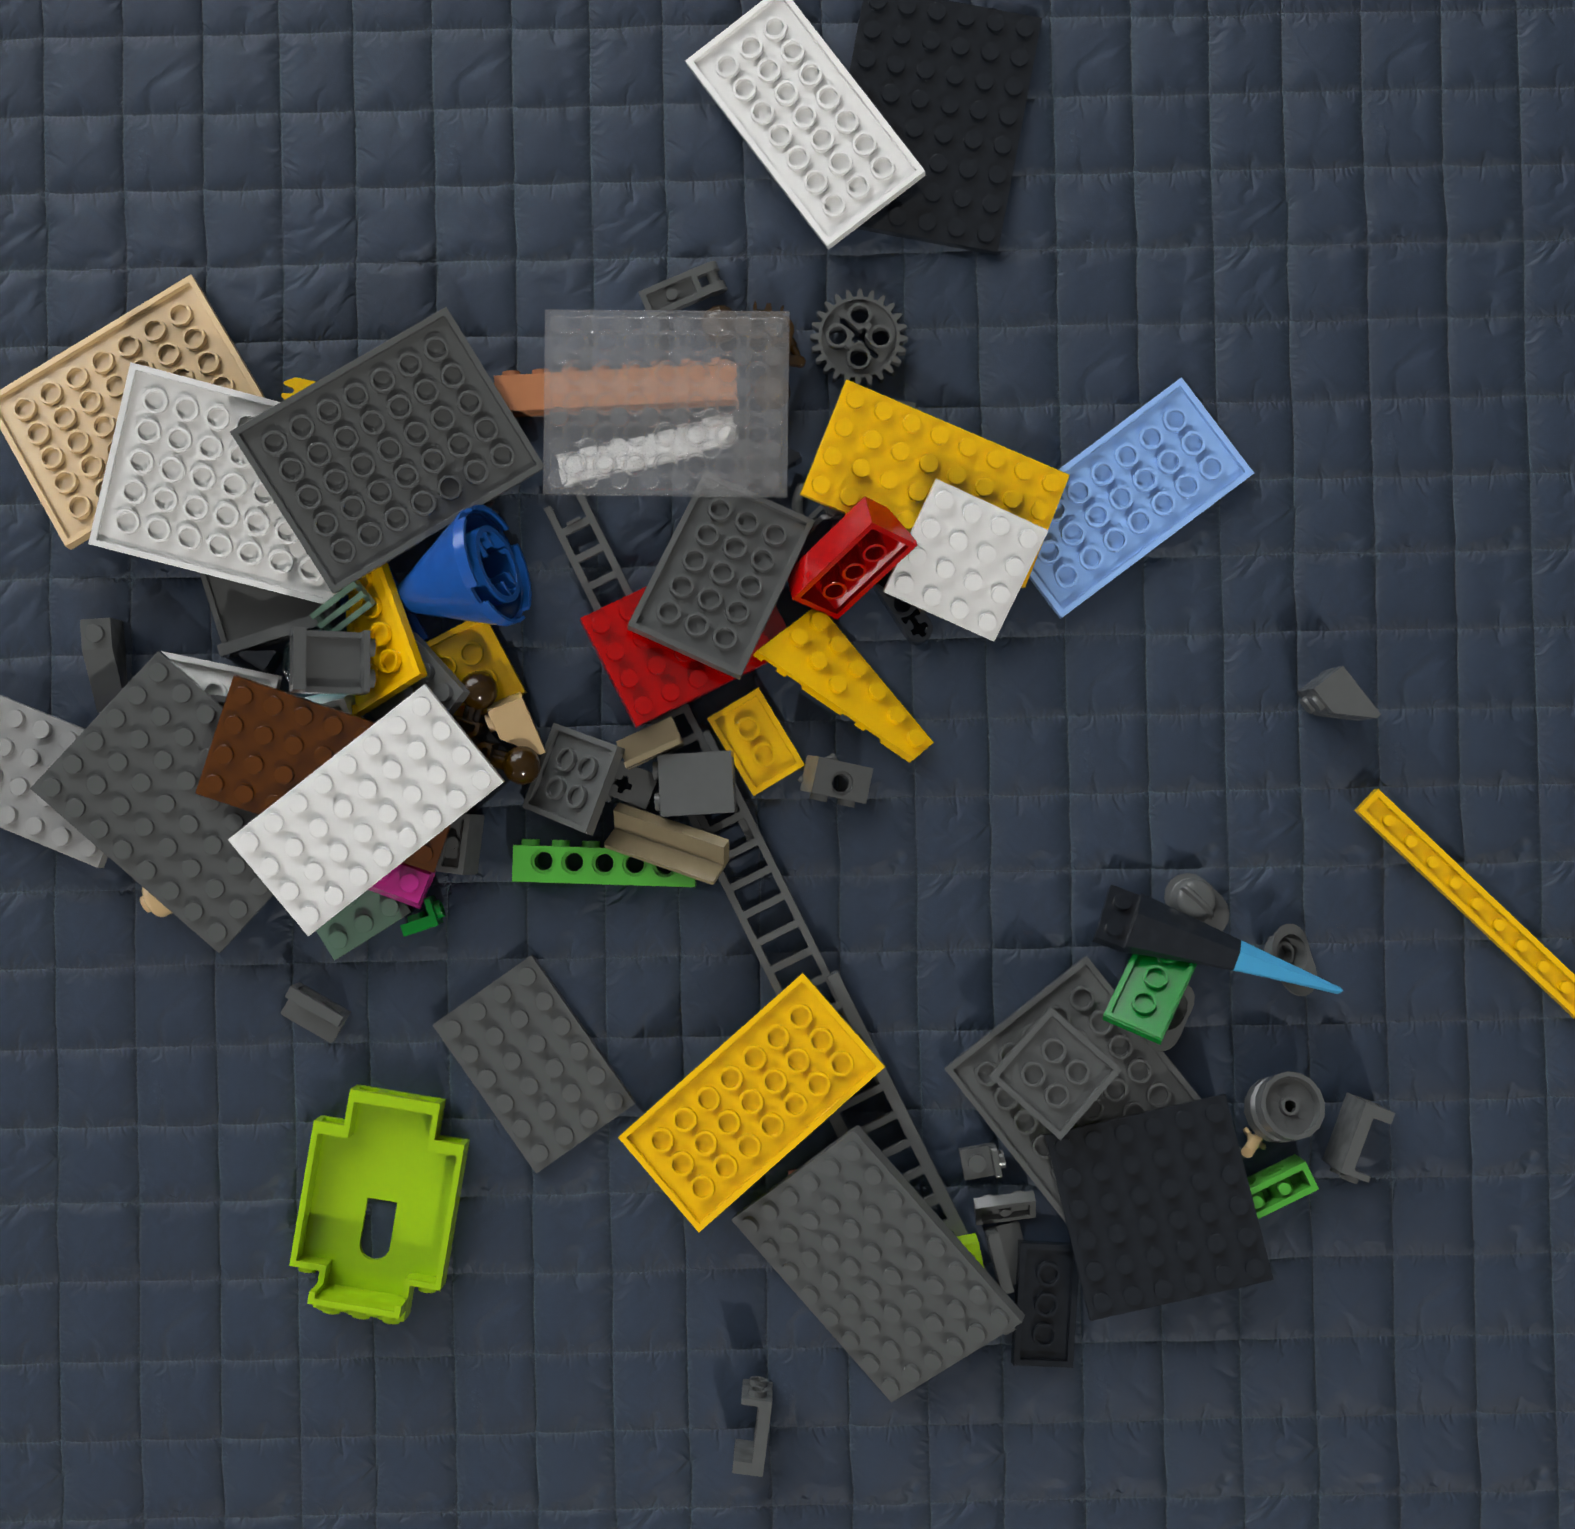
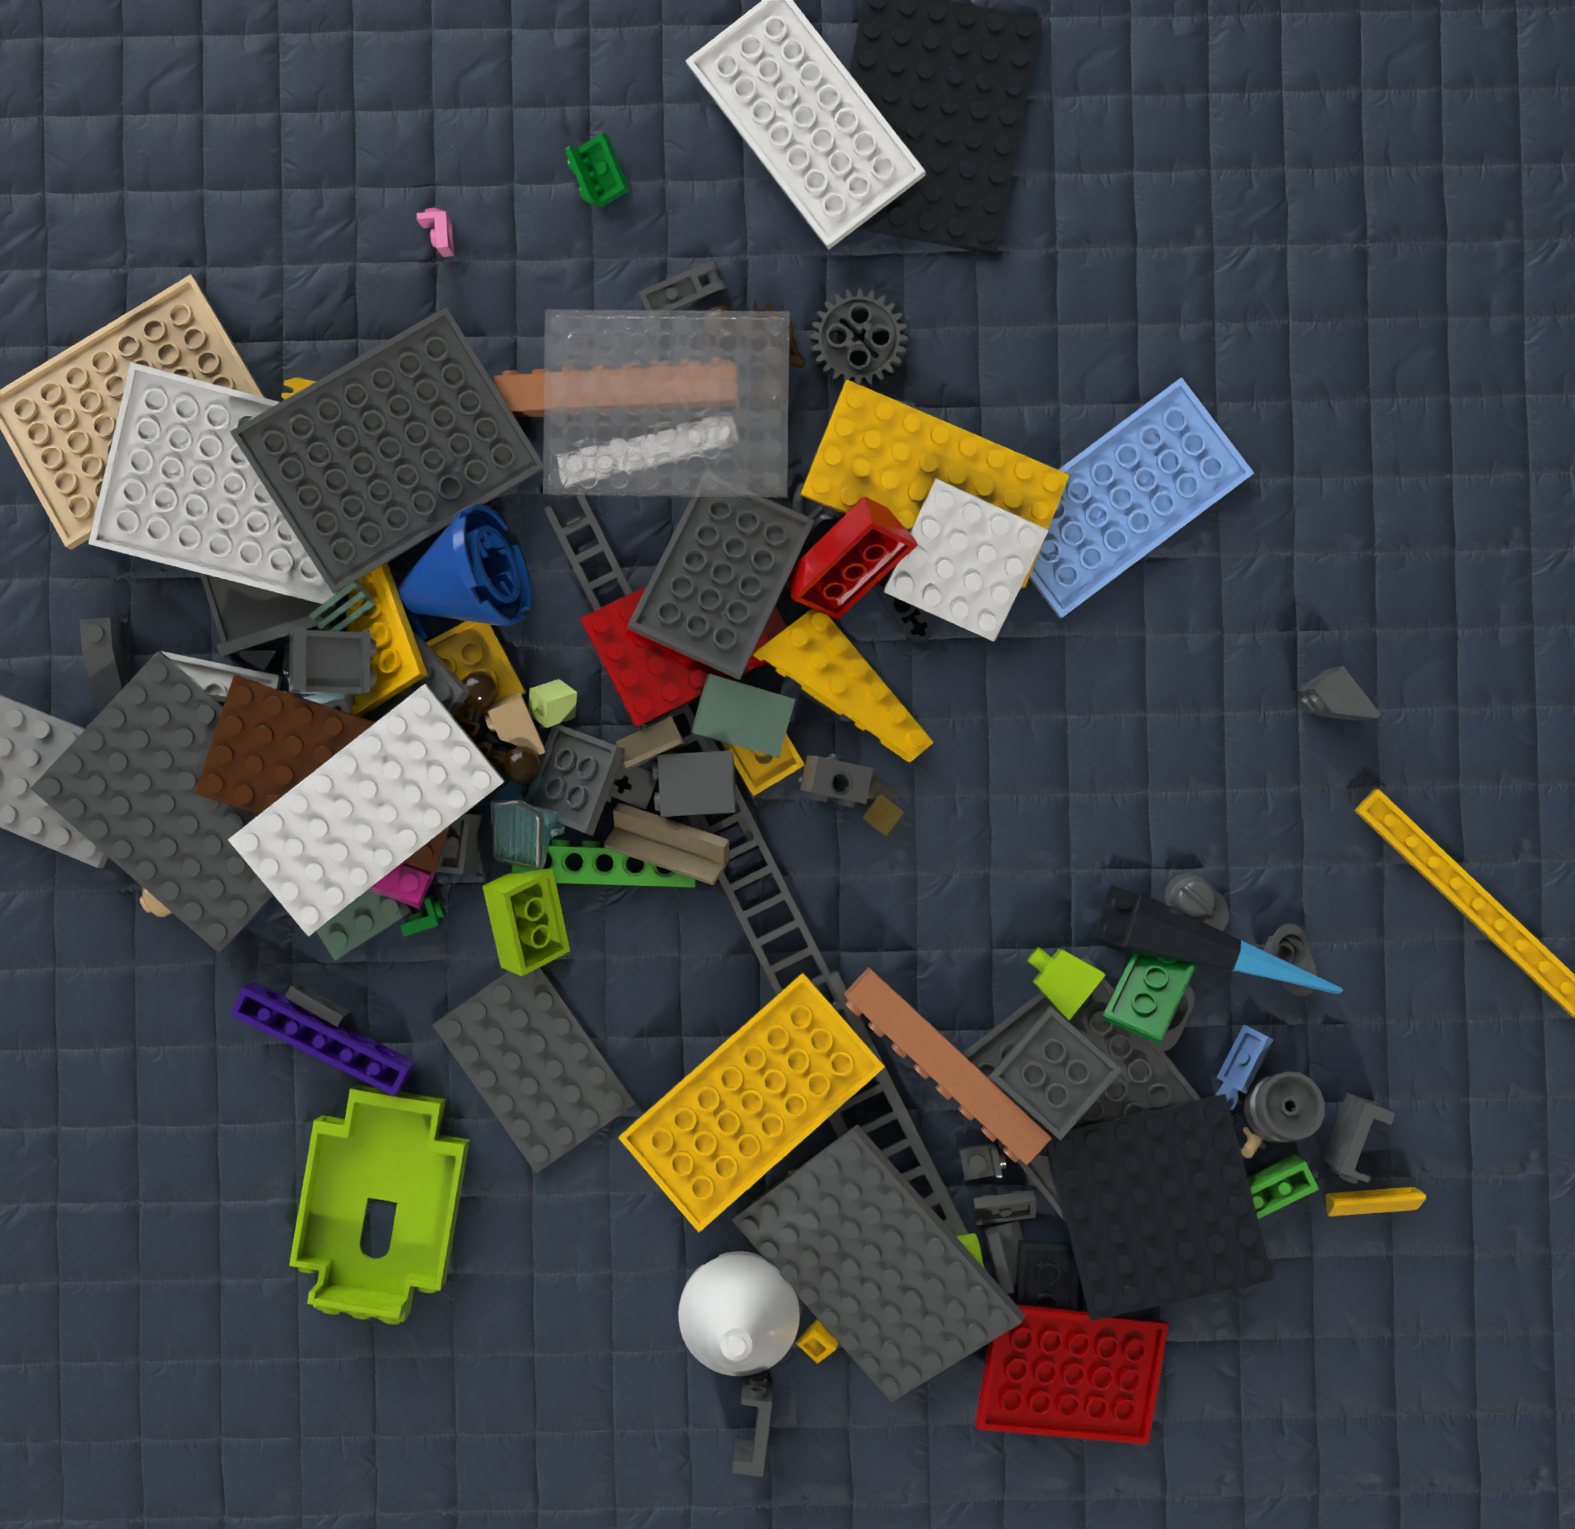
none -> dark purple brick [230,982,416,1096]
none -> bright pink bracket [416,208,454,257]
none -> lime slope [482,868,570,976]
none -> clear light blue piece [490,799,566,870]
none -> yellowish green panel [529,679,577,728]
none -> green bracket [565,133,630,207]
none -> white cone [678,1251,800,1376]
none -> sand green tile [691,674,795,758]
none -> yellow slope [796,1319,839,1364]
none -> nougat brick [844,967,1052,1165]
none -> clear yellow plate [862,794,905,836]
none -> red plate [974,1305,1169,1444]
none -> lime torso [1027,947,1106,1020]
none -> medium blue plate [1216,1025,1273,1110]
none -> yellow slope [1325,1187,1426,1216]

